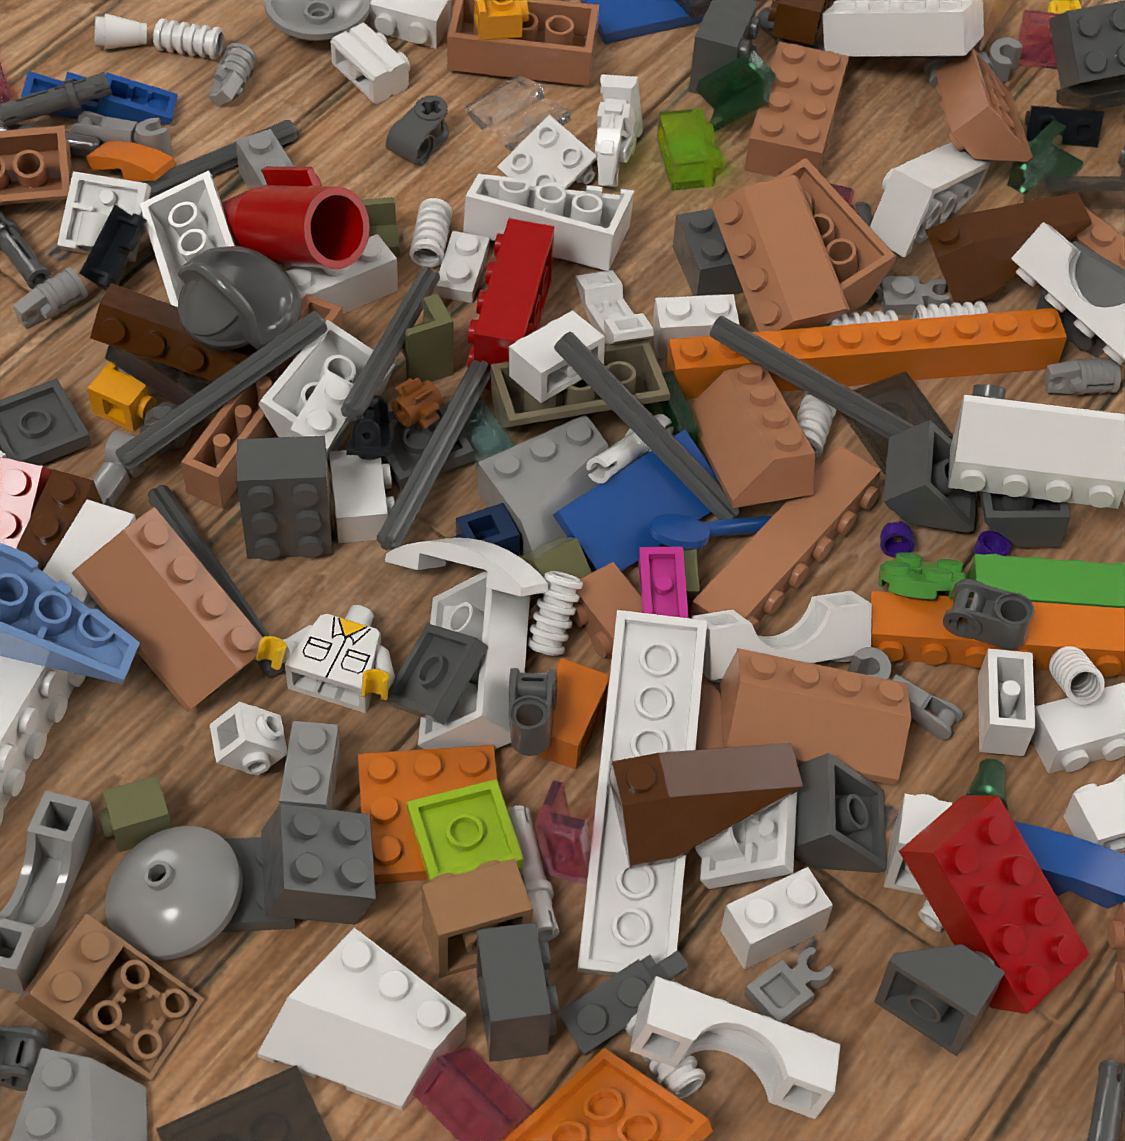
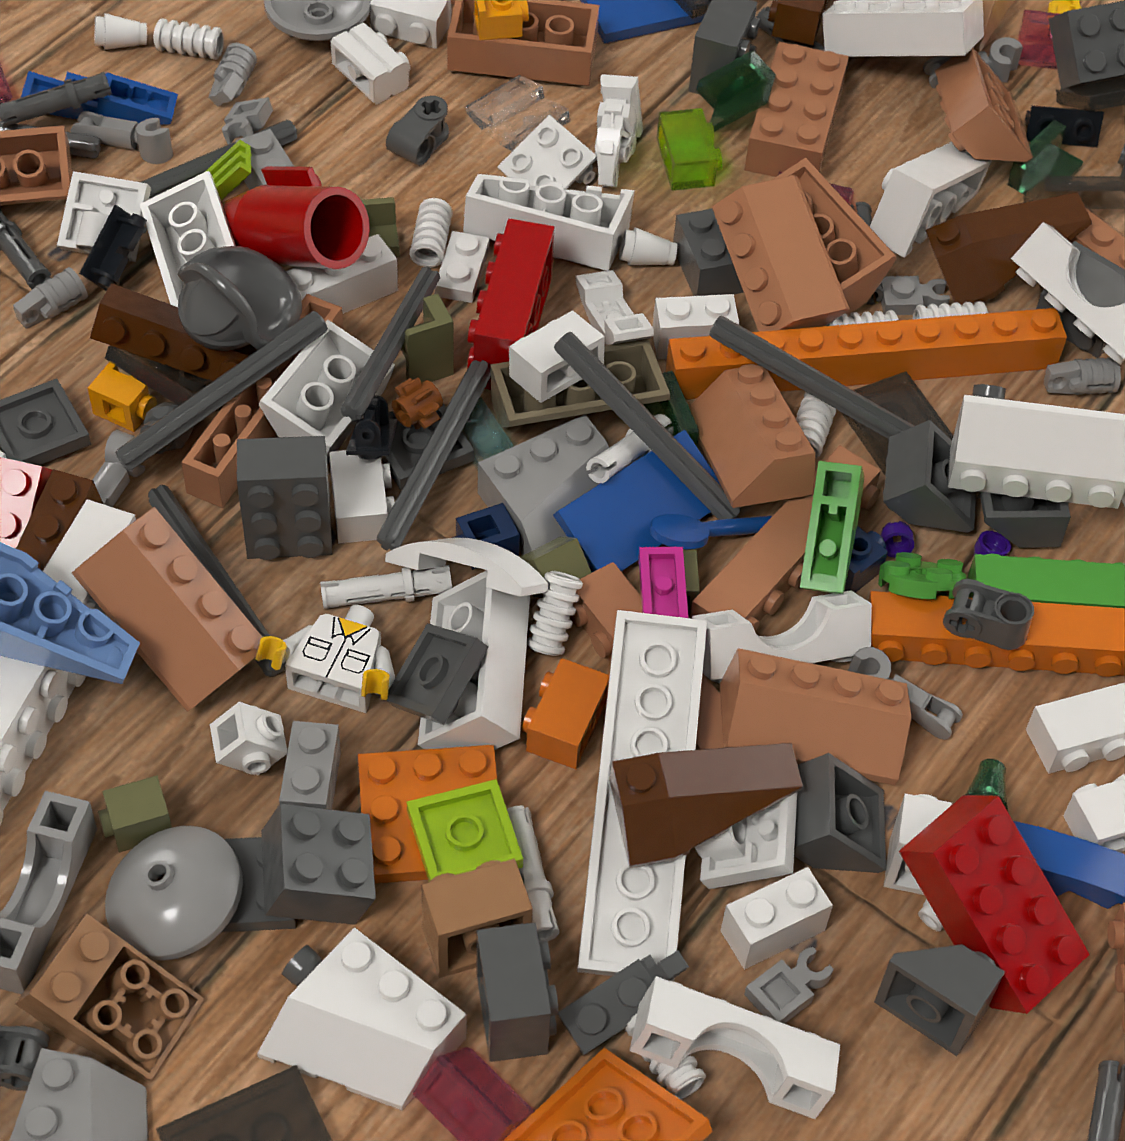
orange slope [86,141,176,182] -> none
white plate [287,370,354,454] -> none
dark grey piece [508,668,557,756] -> none
clear pink panel [535,780,591,884] -> none
white brick [978,648,1035,756] -> none
white piece [1049,646,1105,704] -> none
none -> lime tile [205,140,251,200]
none -> light grey plate [222,97,273,144]
none -> dark grey hinge [282,945,323,986]
none -> white pin [320,565,452,609]
none -> white cone [619,227,677,266]
none -> bright green slope [800,461,865,595]
none -> dark blue brick [844,526,888,593]

